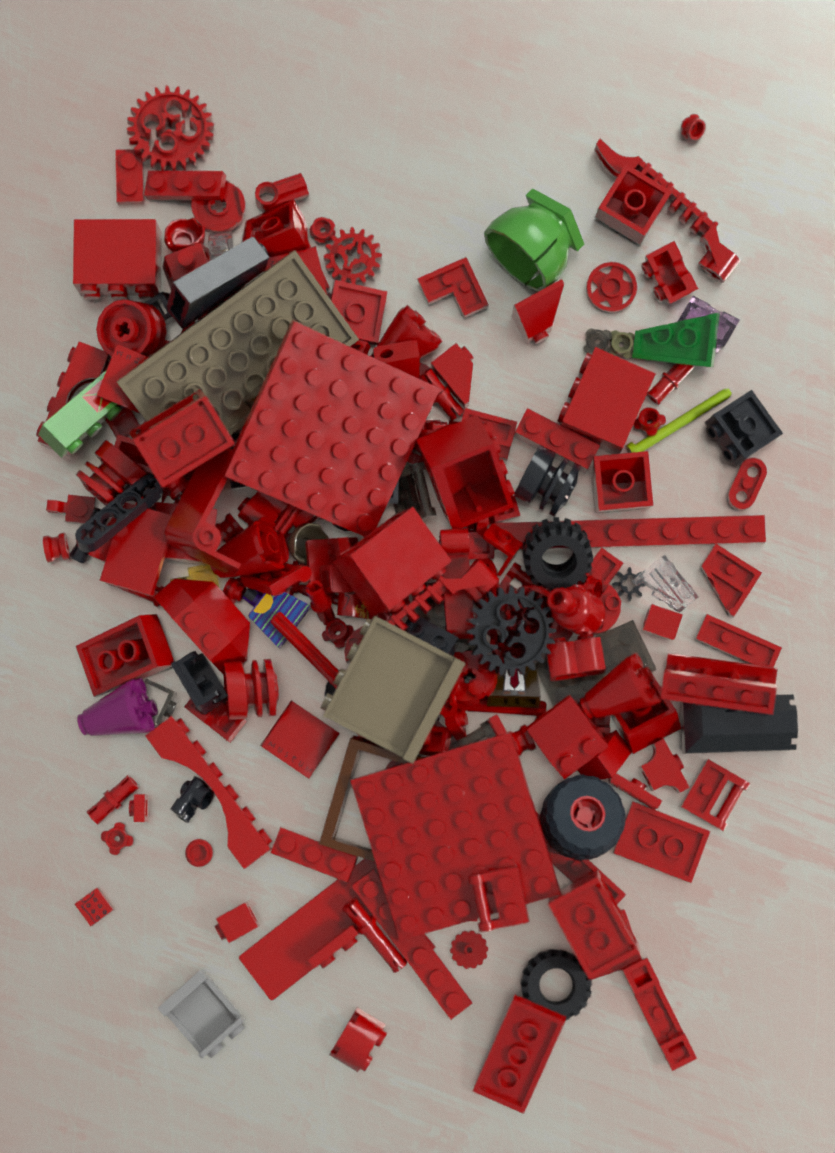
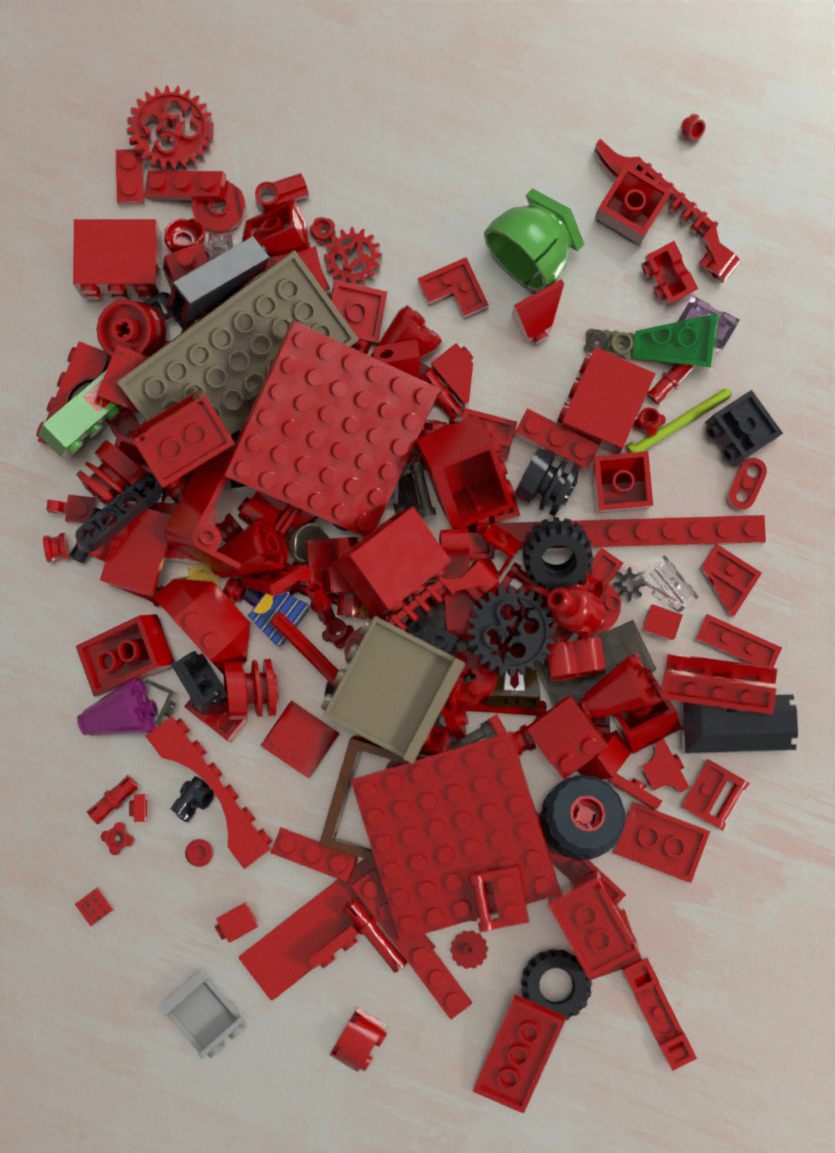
red wheel [586,262,637,313] -> none

